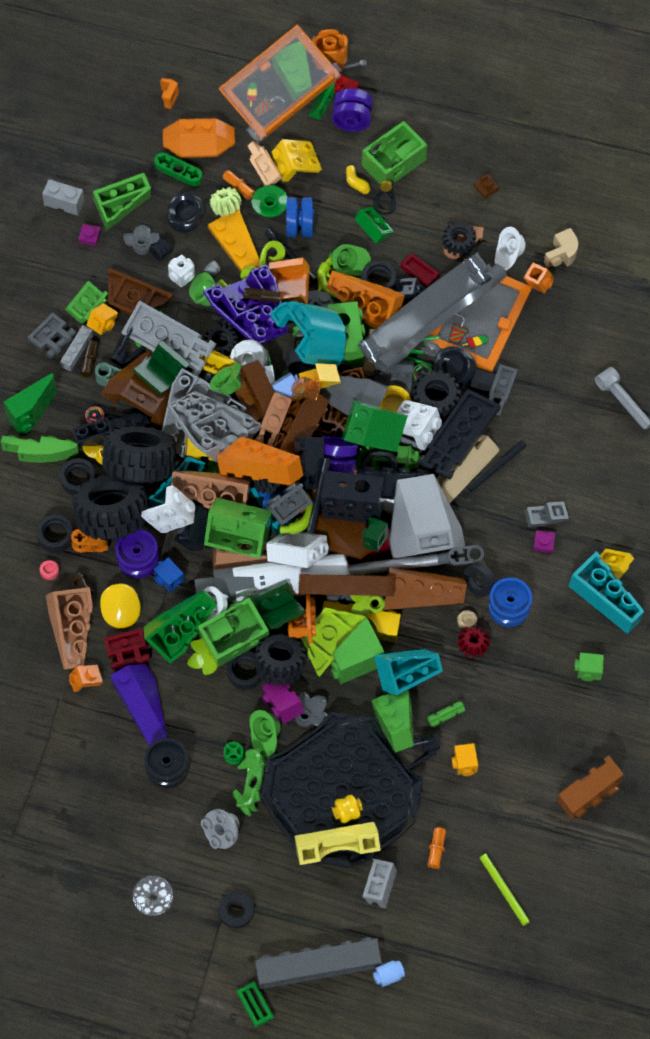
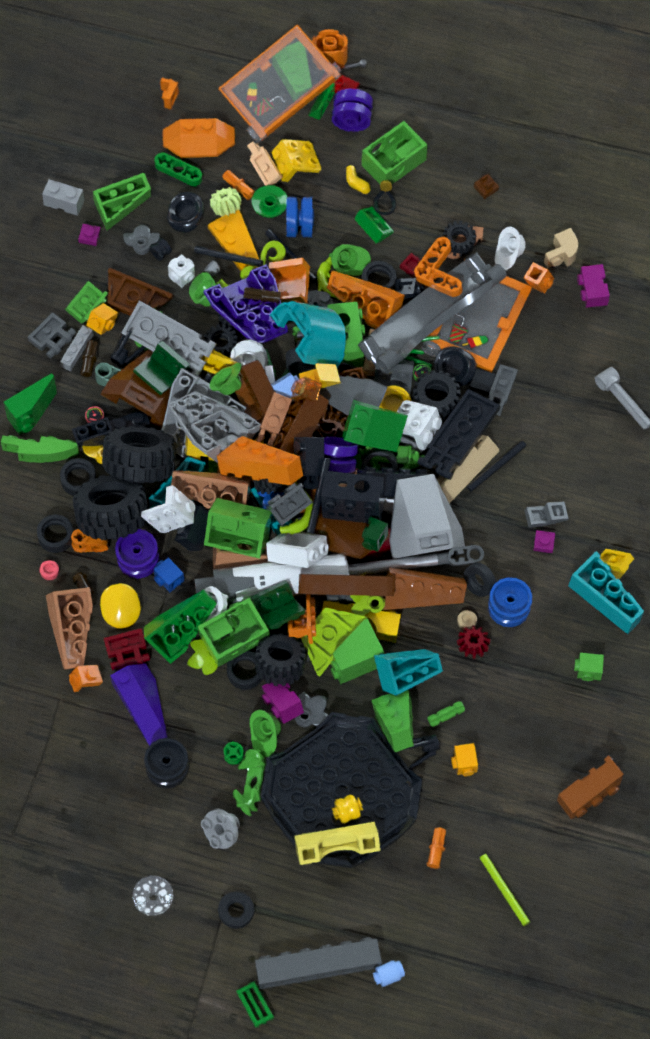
light grey hinge [362,859,397,908] -> none
none -> black bar [194,246,263,267]
none -> orange beam [414,237,463,297]
none -> magenta brick [577,264,610,308]

